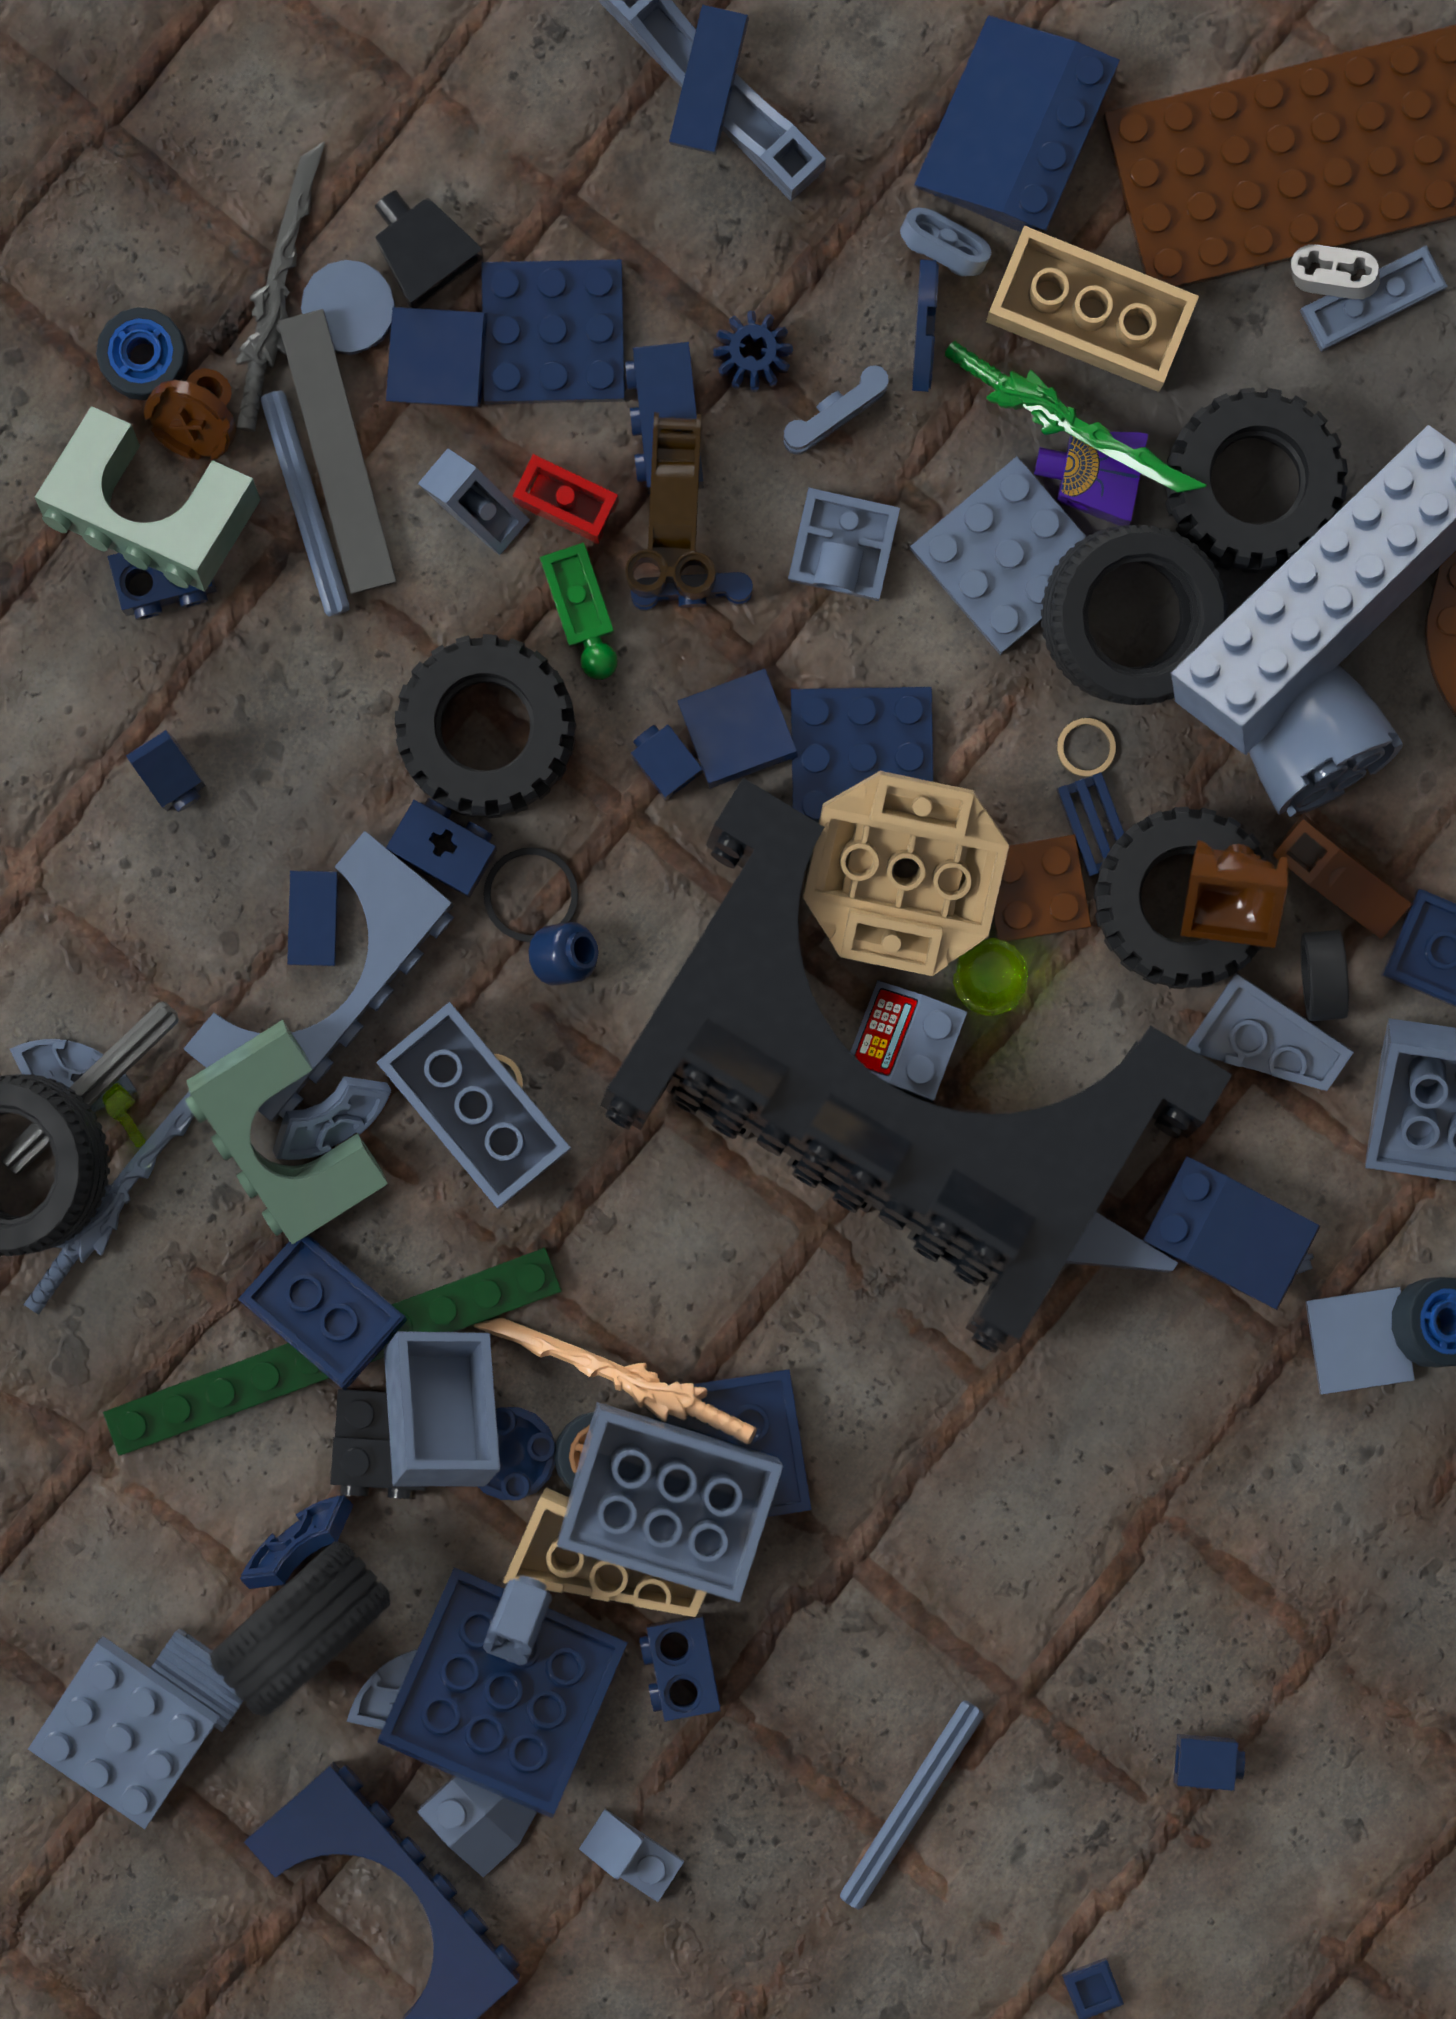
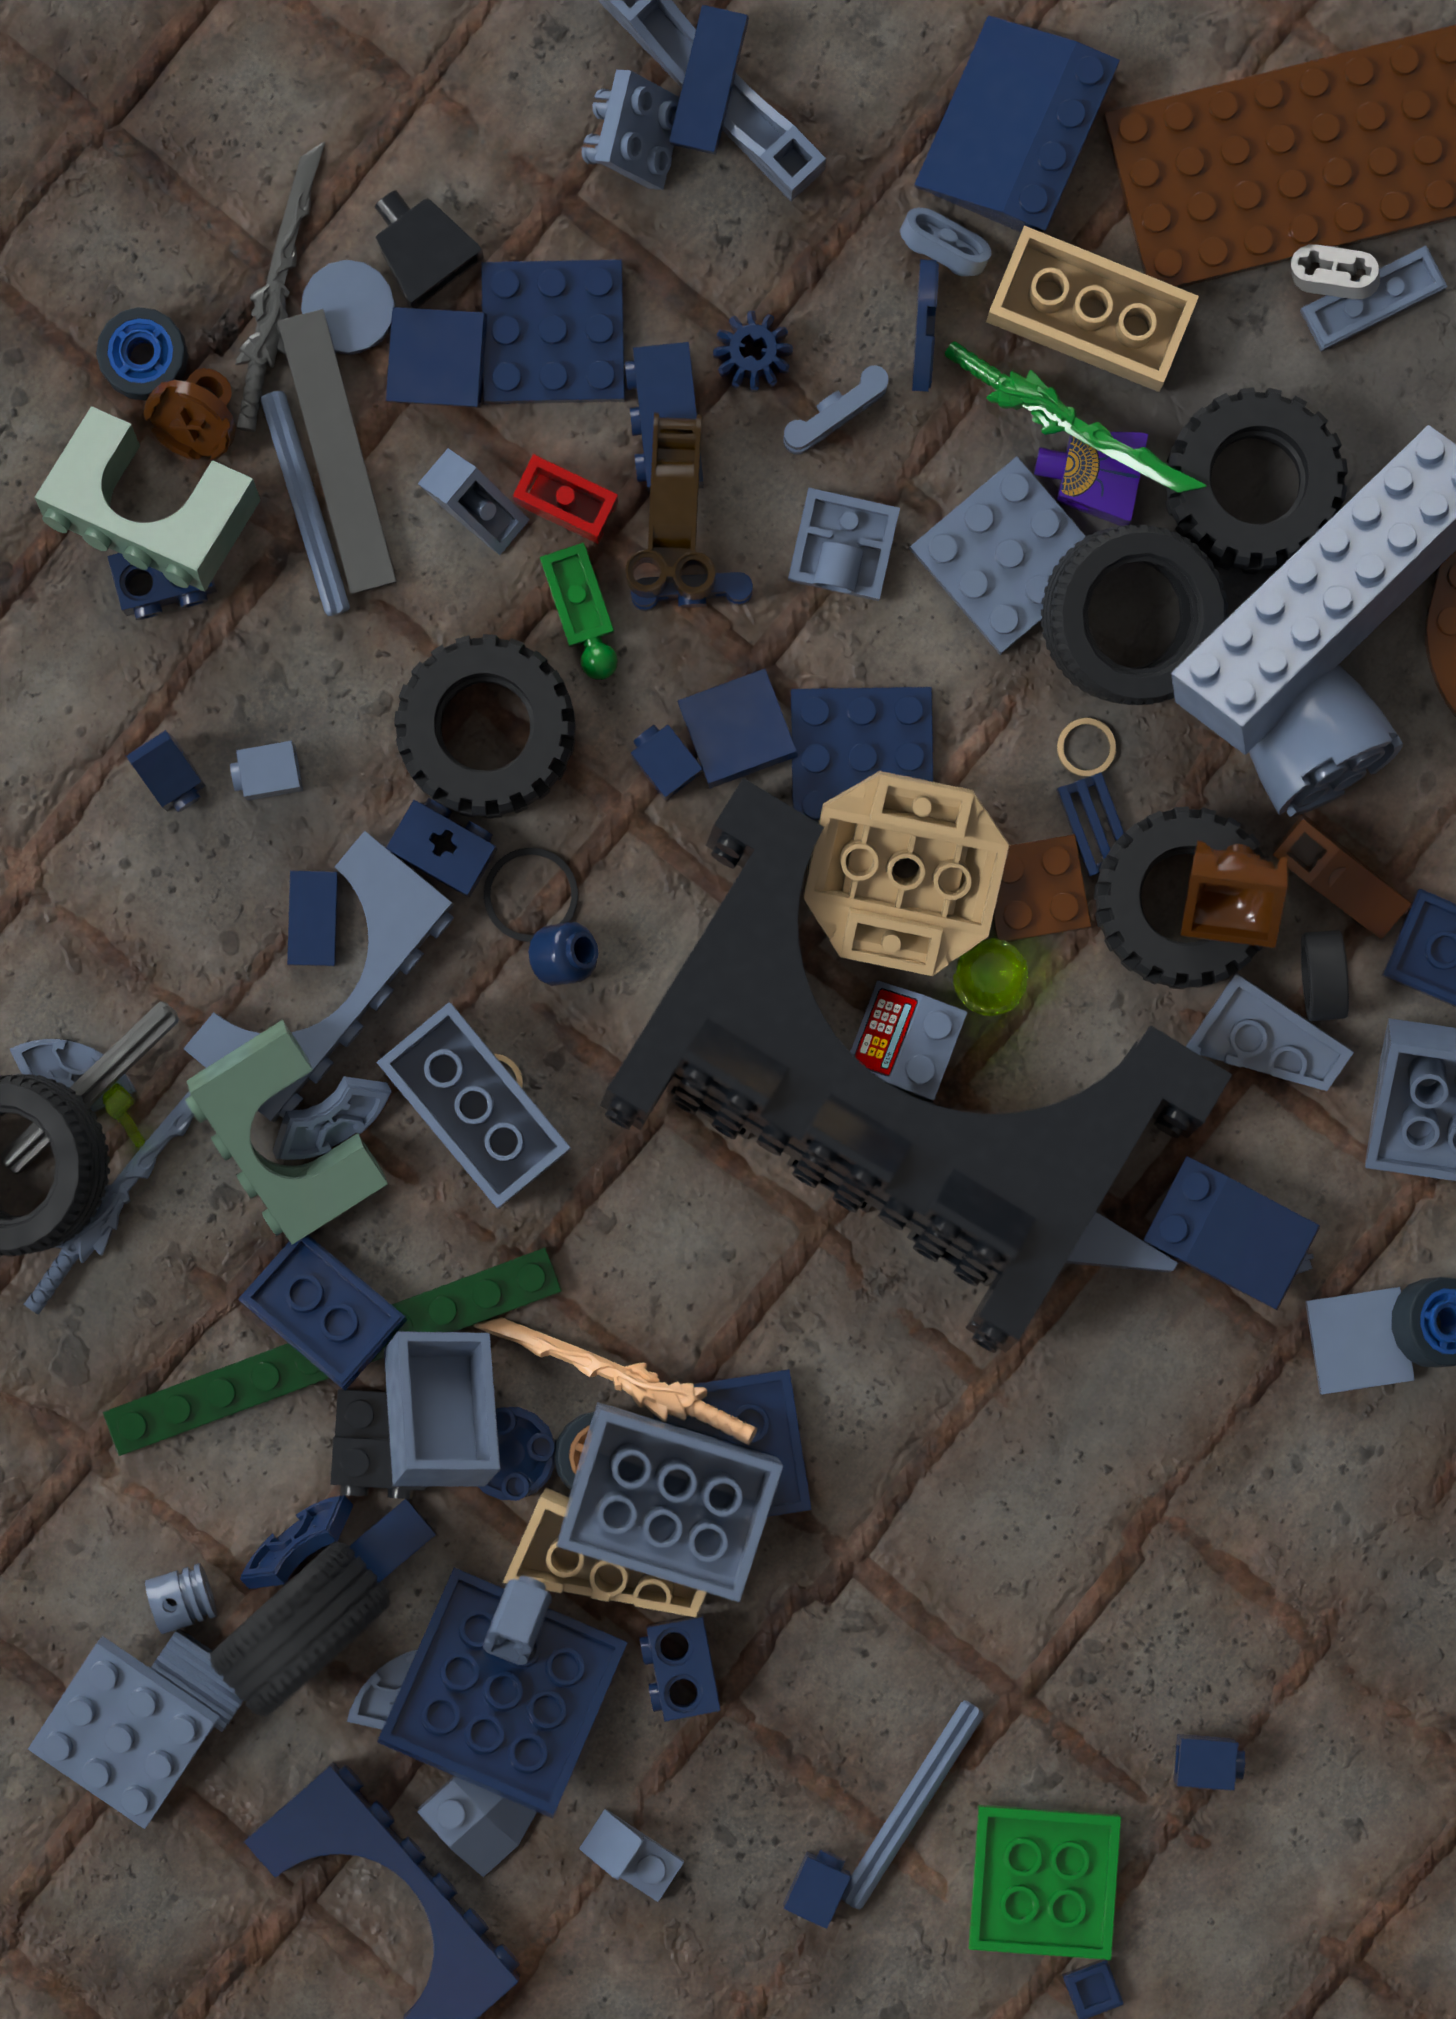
none -> sand blue piece [145,1563,217,1634]
none -> sand blue brick [230,740,303,801]
none -> dark blue tile [349,1499,437,1583]
none -> sand blue plate [582,69,680,190]
none -> dark blue brick [783,1849,851,1929]
none -> green plate [968,1805,1121,1960]

